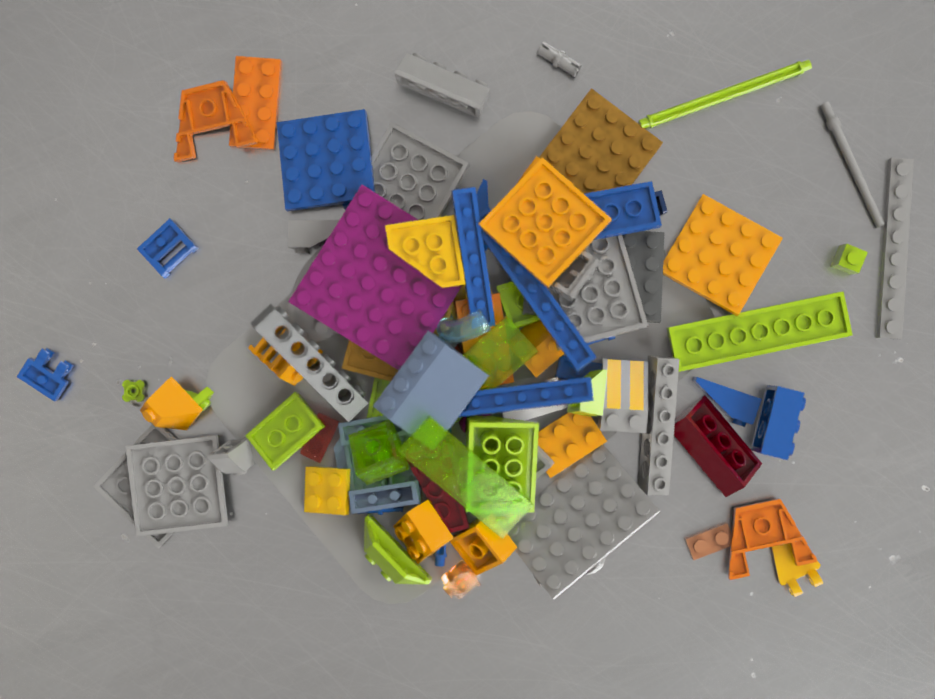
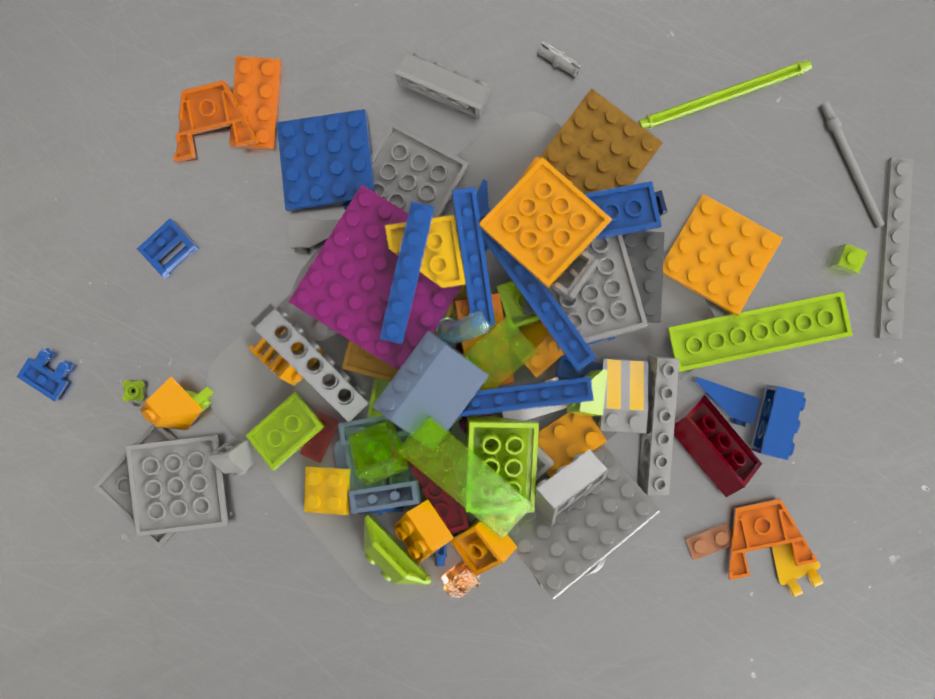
none -> blue plate [380,201,435,344]
none -> wedge [535,449,608,526]

